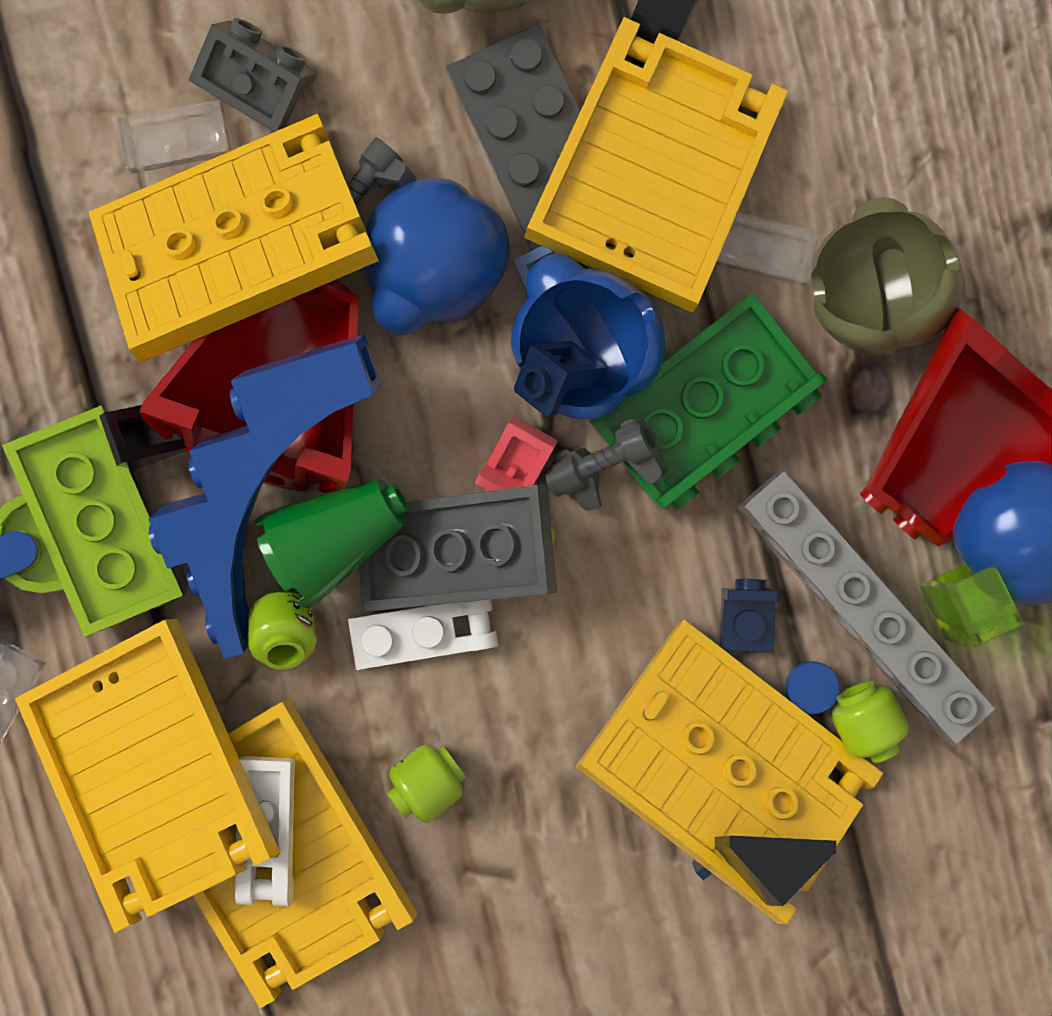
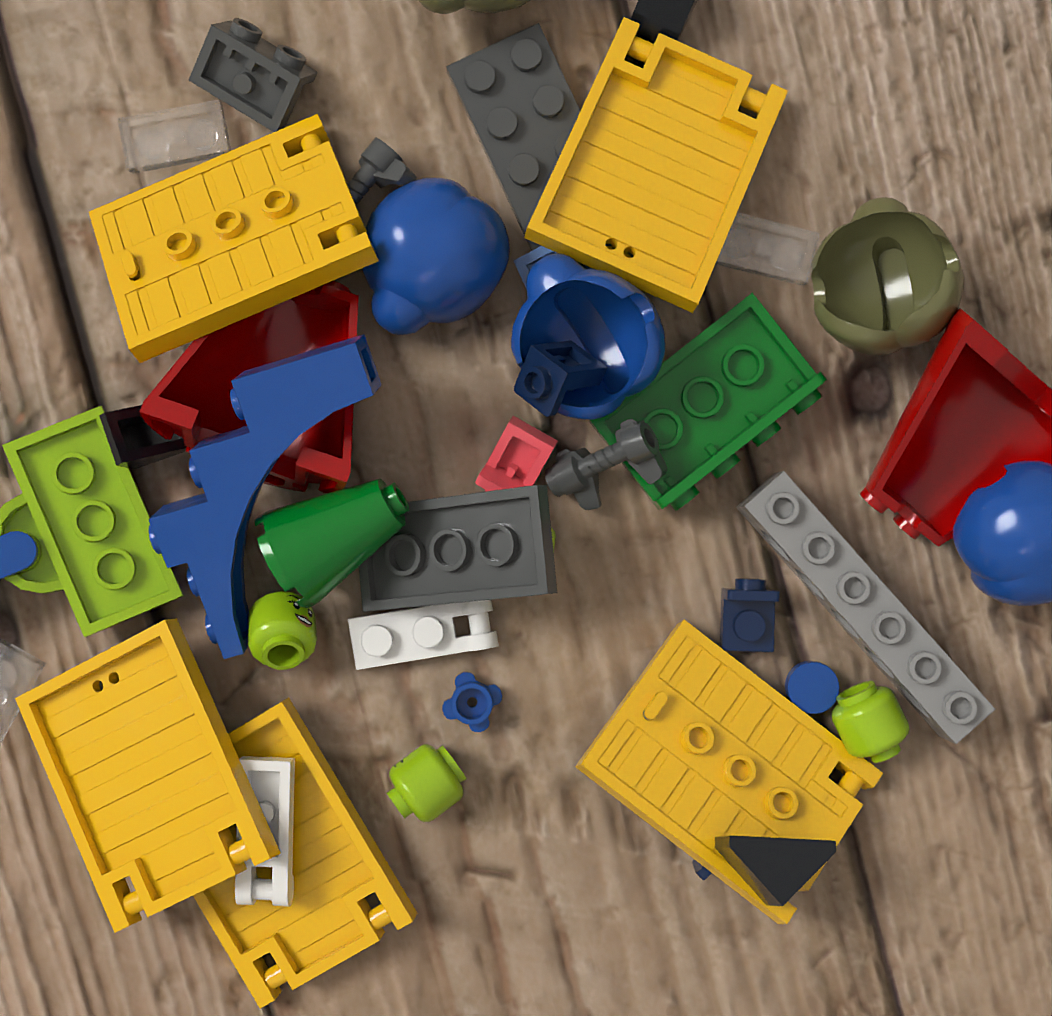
clear neon green panel [919,565,1024,647] -> none
none -> blue plate [442,672,502,732]

